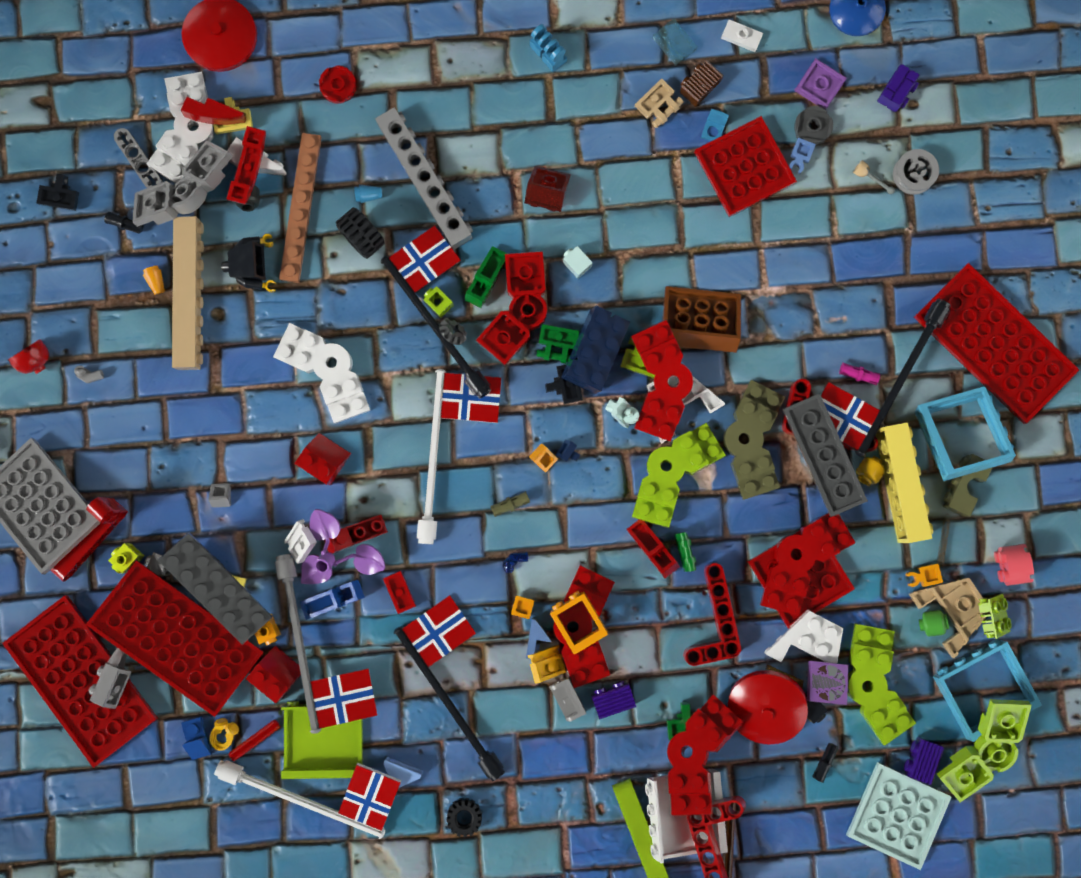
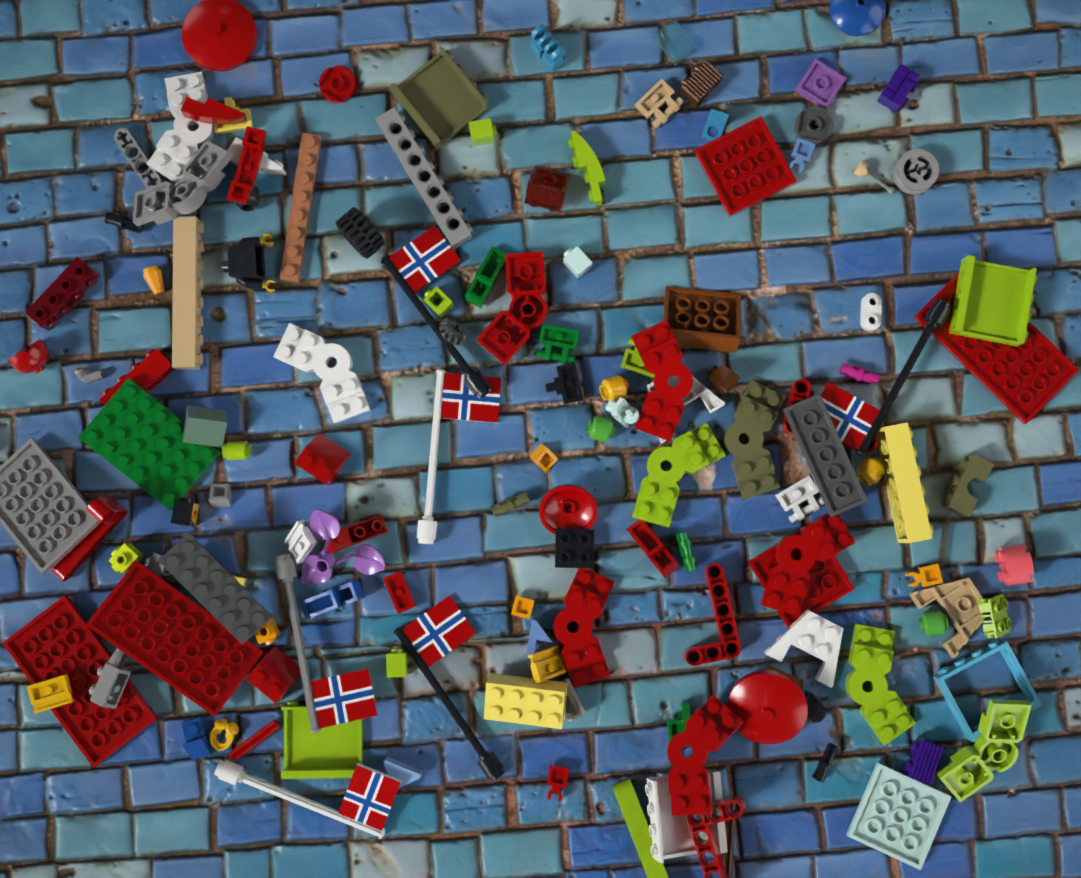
black hinge [36,174,79,211] -> none
dark azure cone [354,184,382,203] -> none
black tyre [446,798,482,838] -> none
clear blue arm [503,552,528,573] -> none
light orange window [550,591,608,654] -> none
dark blue tile [556,439,580,462] -> none
dark blue piece [561,305,630,394] -> none
dark purple brick [591,681,636,719] -> none
white plate [721,20,763,52] -> none
tile [807,661,848,705] -> none
medium azure window [915,386,1016,481] -> none
none -> dark red brick [25,257,101,331]
none -> yellow plate [26,674,75,714]
none -> green plate [78,378,221,511]
none -> red brick [99,348,176,406]
none -> black brick [171,497,199,526]
none -> sand green slope [183,405,228,448]
none -> lime brick [222,441,252,461]
none -> lime brick [386,648,409,678]
none -> olive panel [388,46,489,150]
none -> lime brick [469,118,497,146]
none -> light yellow brick [484,673,568,729]
none -> red dish [539,484,597,535]
none -> red plate [547,764,569,802]
none -> black hinge [555,529,594,568]
none -> lime slope [568,130,606,207]
none -> bright green head [586,415,616,442]
none -> yellow head [599,375,629,401]
none -> reddish brown slope [706,364,741,395]
none -> white plate [775,475,824,523]
none -> white plate [860,293,882,332]
none -> lime panel [949,255,1038,346]

